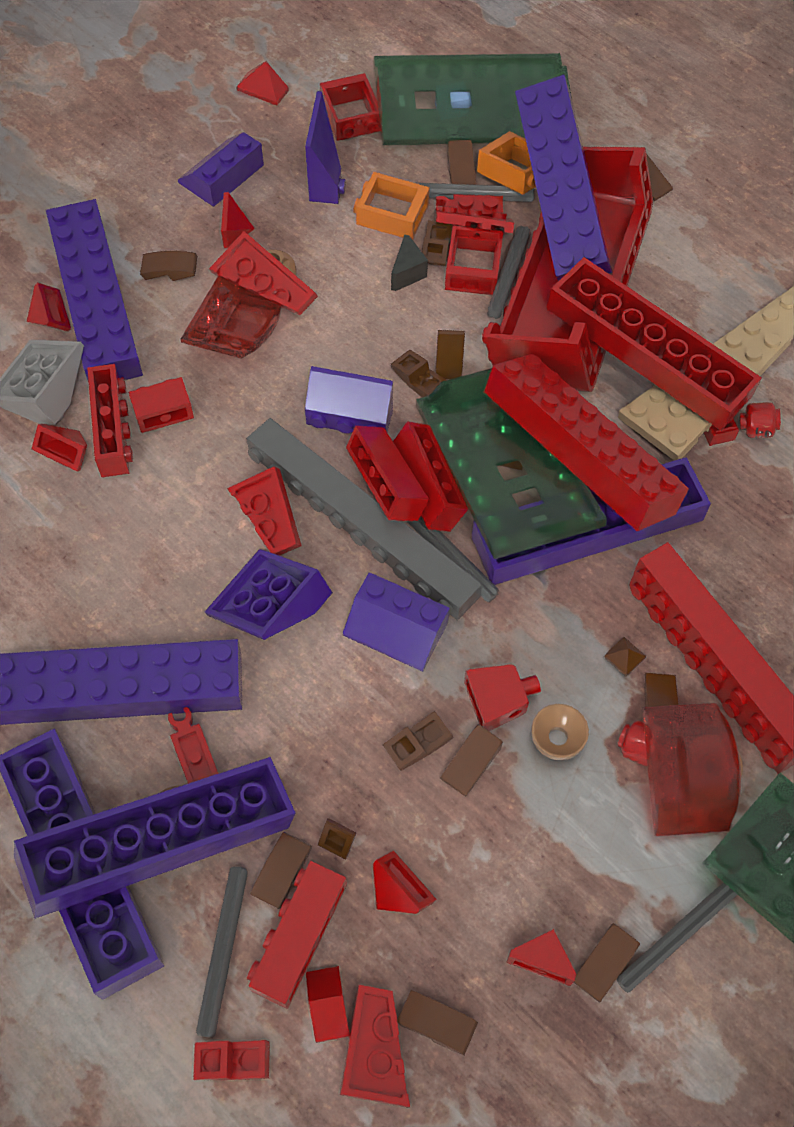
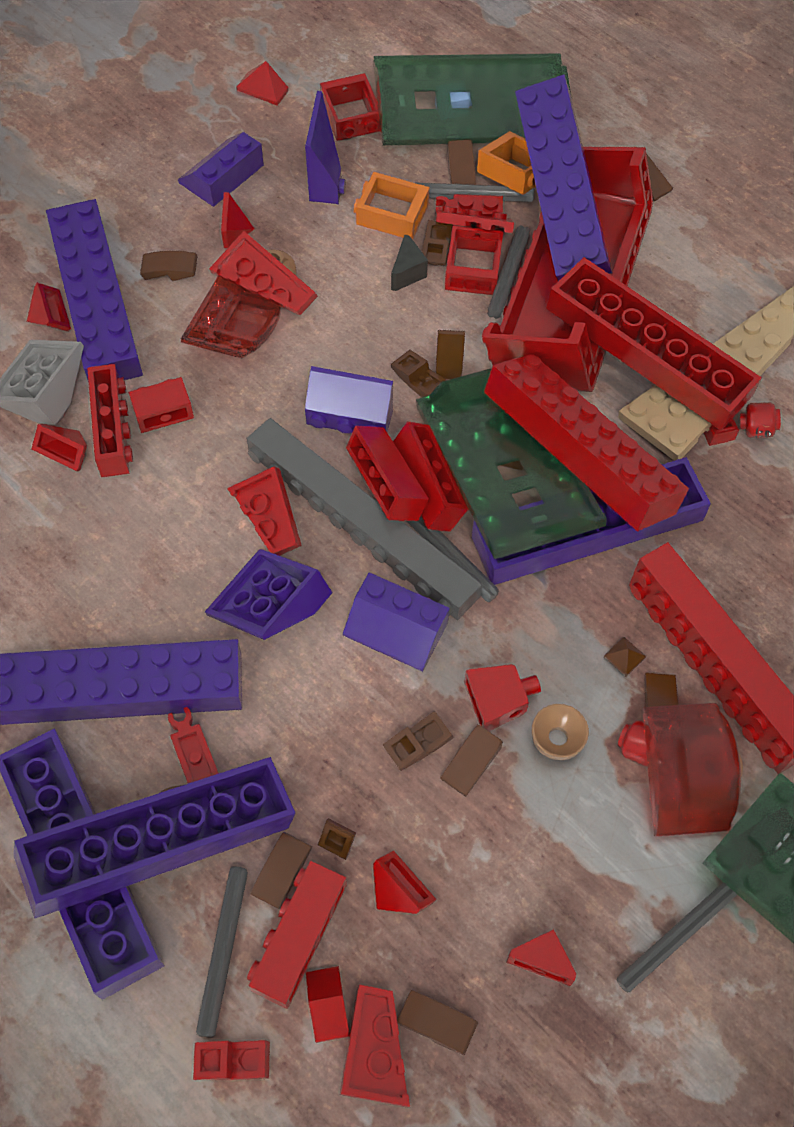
reddish brown slope [573,923,640,1003] -> none

